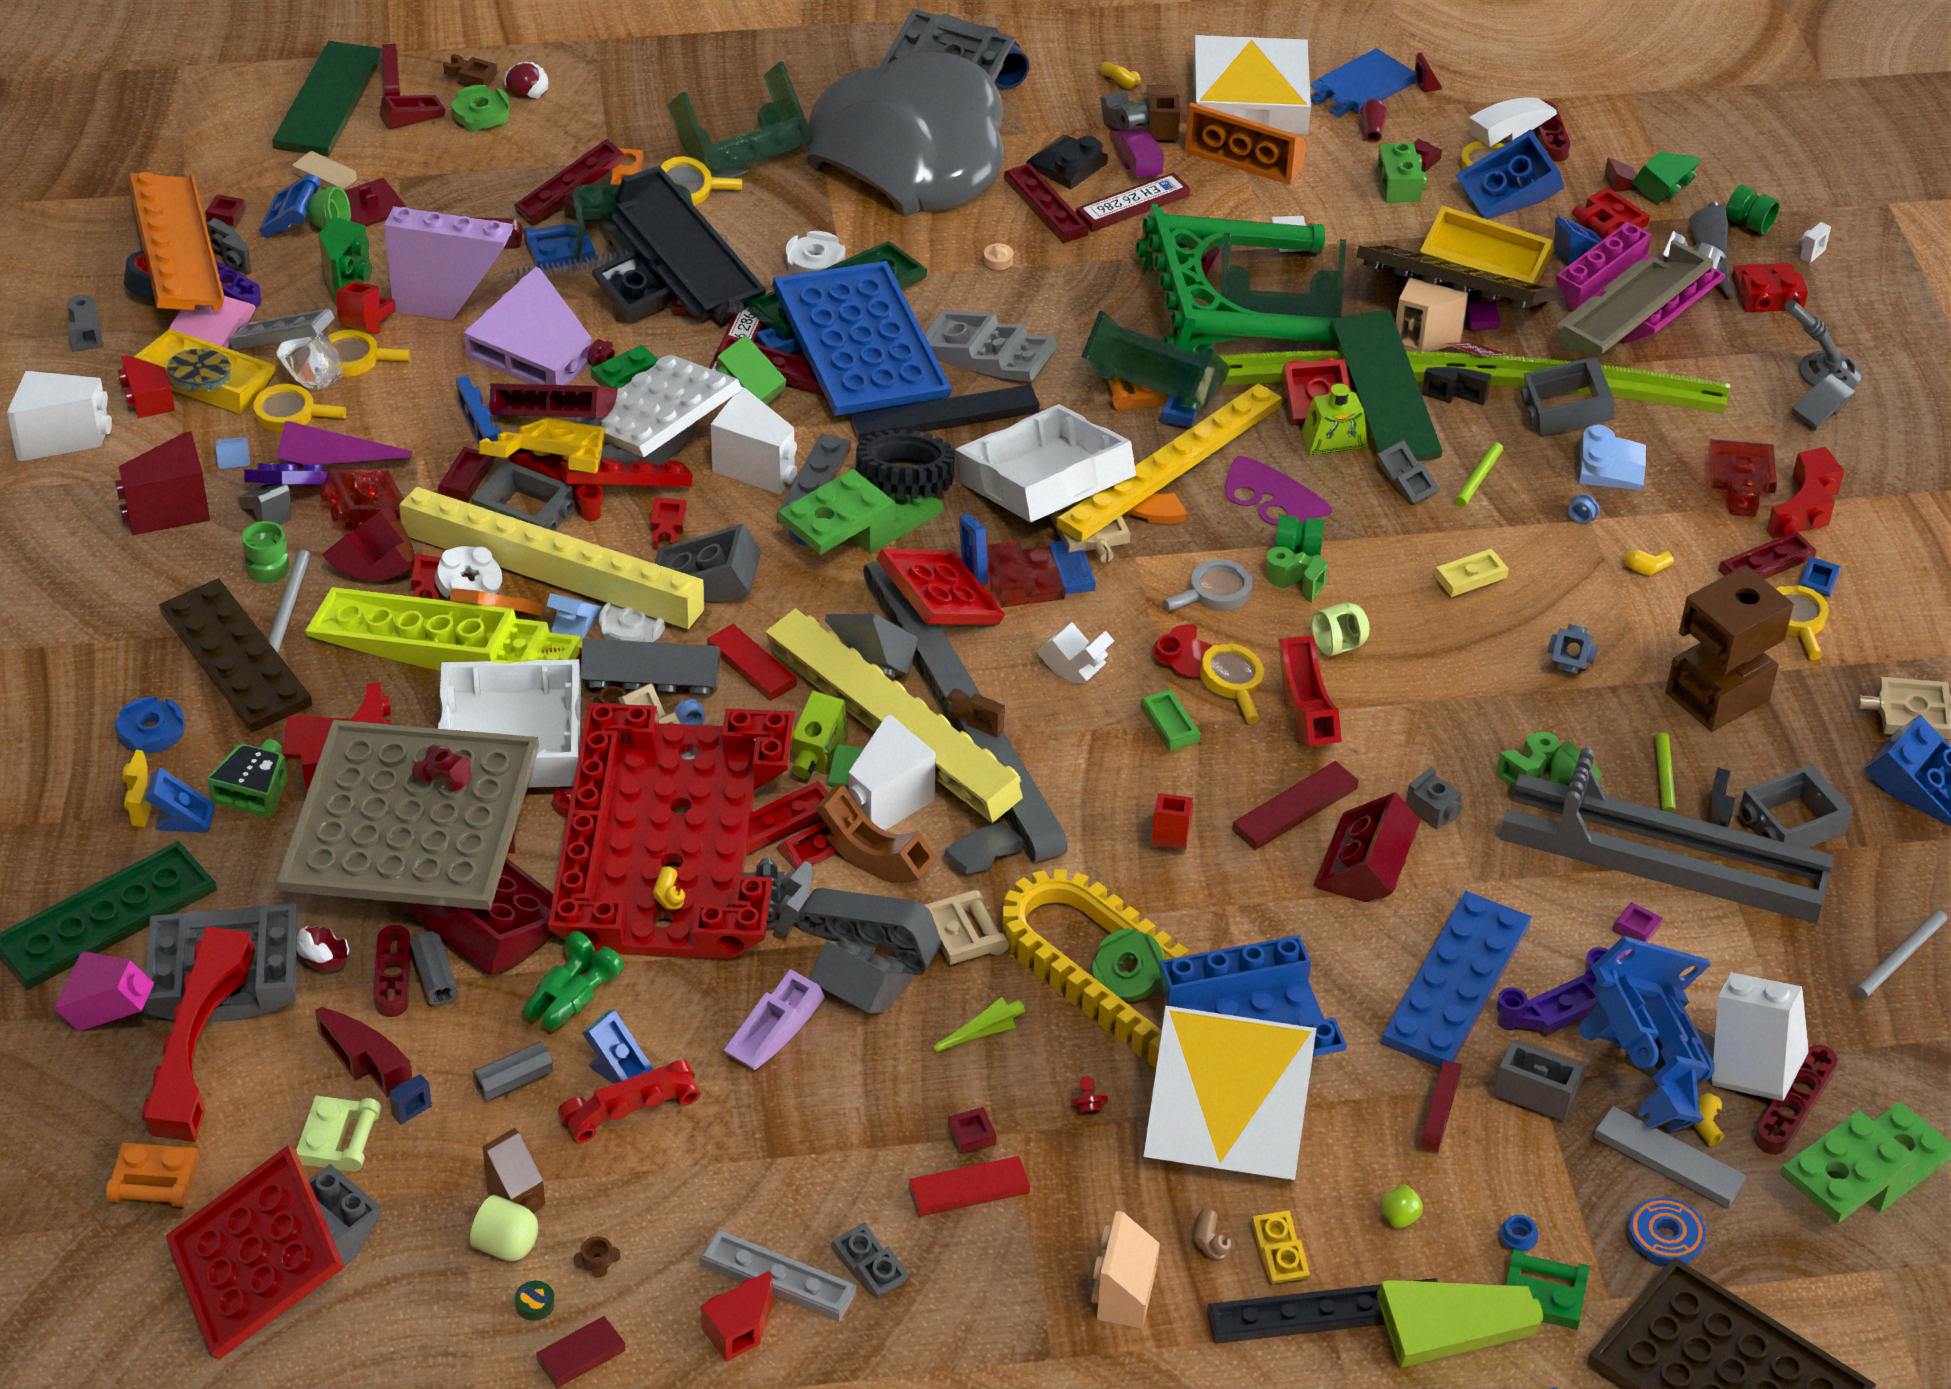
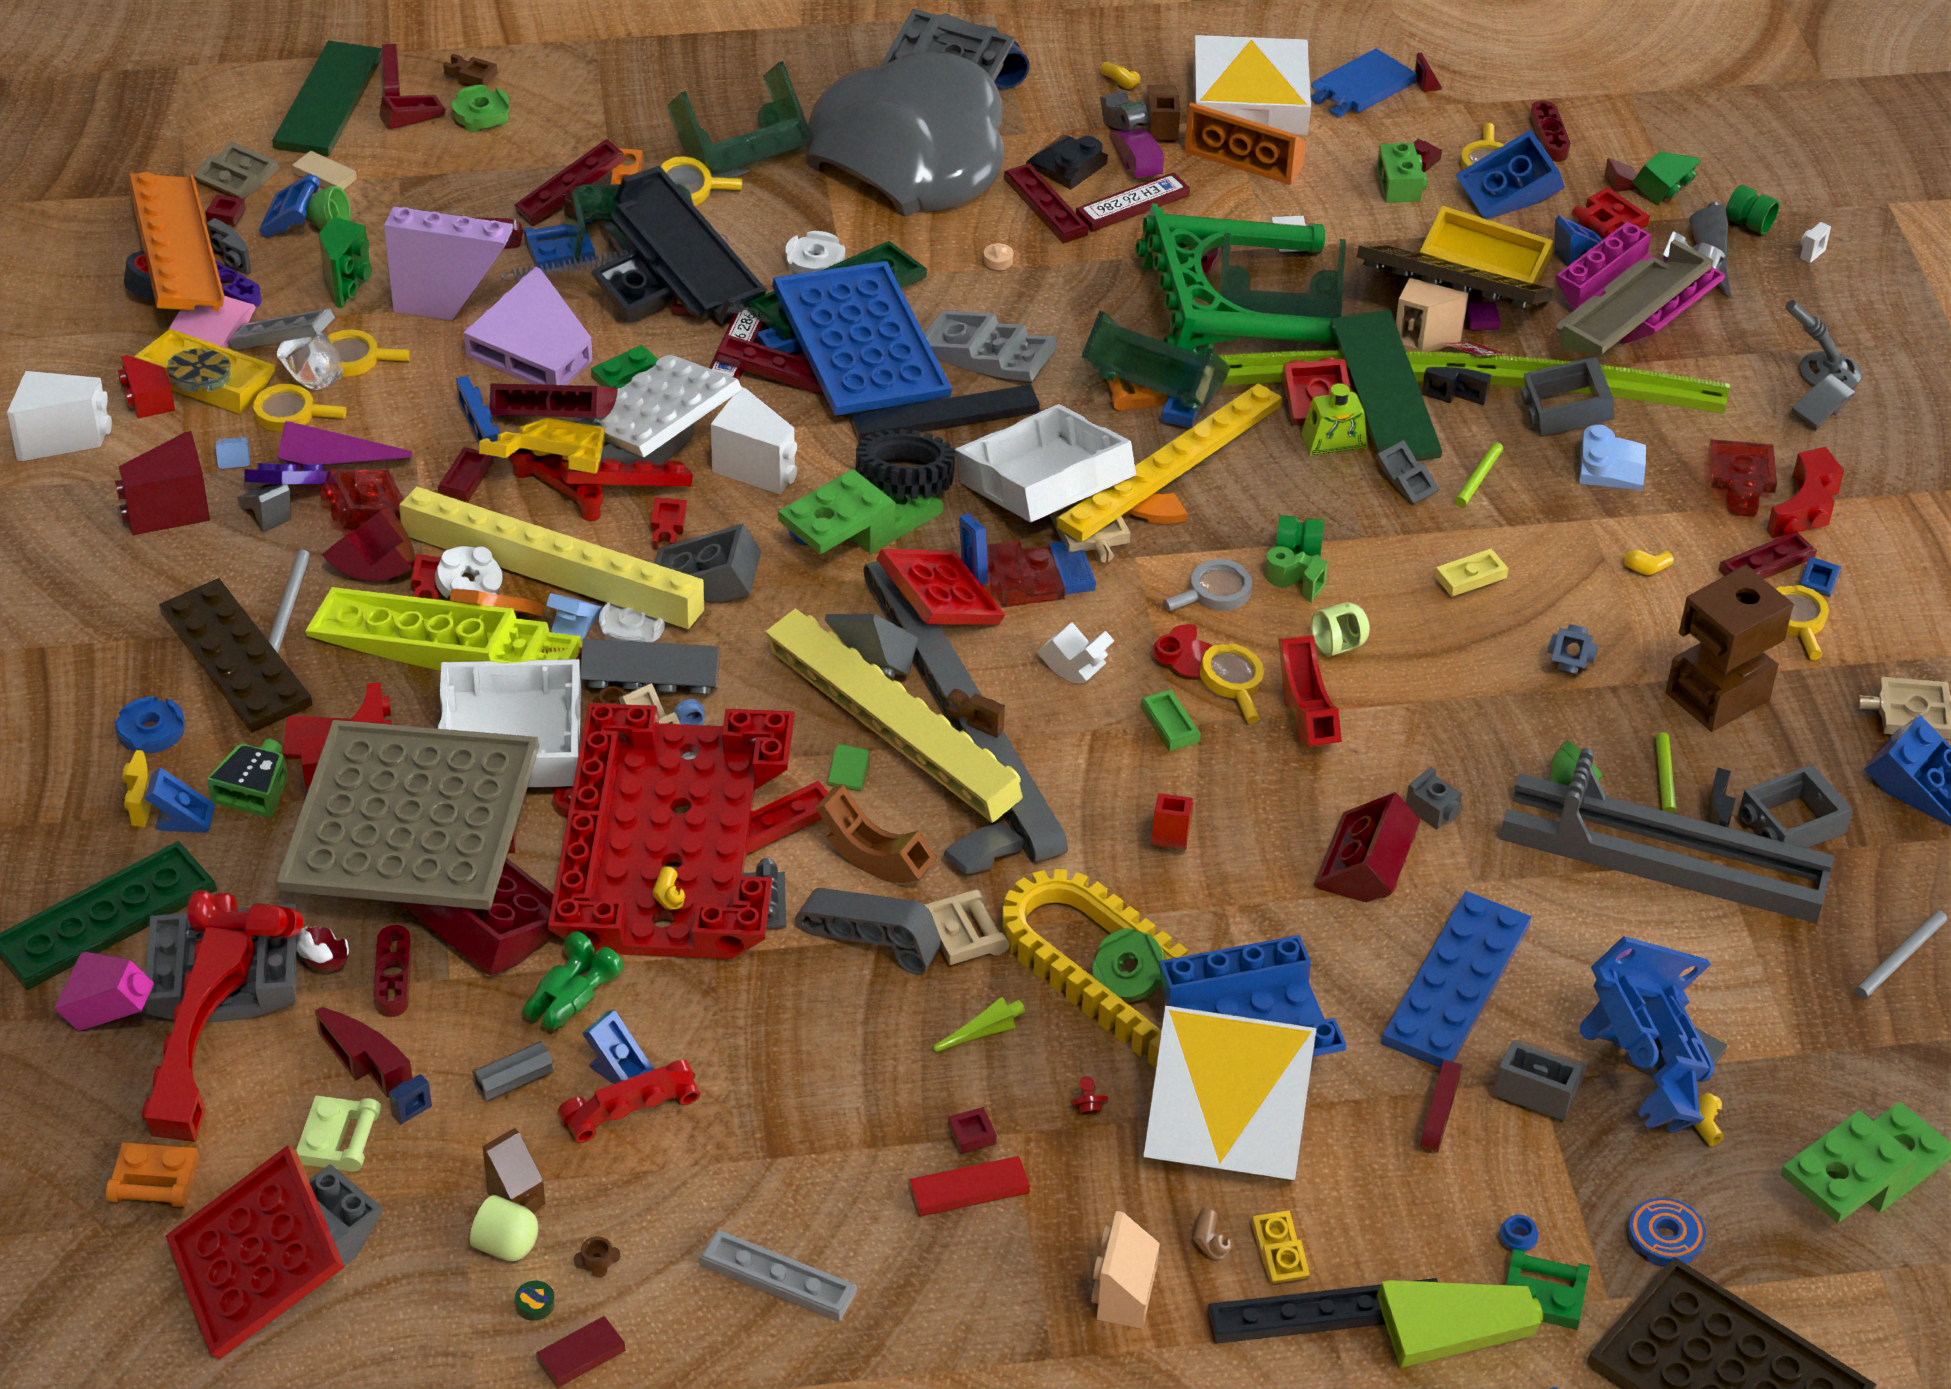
dark grey leg [67,295,104,352] -> none
bright green wheel [242,521,290,583] -> none
red brick [336,281,395,334] -> none
dark red piece [344,177,407,227] -> none
dark grey axle [410,931,458,1007] -> none
dark red plate [412,744,472,791] -> none
dark grey window [471,461,575,532] -> none
dark red hair [503,62,549,99] -> none
dark red plate [587,339,615,366] -> none
red slope [701,1271,773,1362] -> none
red tile [707,624,797,701] -> none
bright green brick [716,335,786,405] -> none
lavender slope [724,969,825,1070] -> none
dark grey slope [775,861,812,936] -> none
red slope [776,820,838,871] -> none
dark grey plate [777,433,851,524] -> none
lime torso [791,691,849,779] -> none
dark grey slope [809,938,915,1013] -> none
dark grey slope [831,1222,910,1298] -> none
white slope [848,714,936,831] -> none
magenta piece [1226,456,1333,525] -> none
dark red tile [1232,760,1359,850] -> none
dark red cone [1360,99,1389,142] -> none
lime piece [1380,1184,1423,1228] -> none
white slope [1469,97,1557,147] -> none
bright green leg [1496,731,1560,788] -> none
dark purple plate [1497,947,1608,1035] -> none
medium blue plate [1568,494,1600,524] -> none
light grey tile [1594,1106,1747,1208] -> none
magenta tile [1613,902,1663,942] -> none
white slope [1712,972,1809,1101] -> none
red plate [1732,263,1808,312] -> none
dark red beam [1755,1045,1838,1154] -> none
none -> red piece [187,890,304,938]
none -> dark tan slope [194,141,280,199]

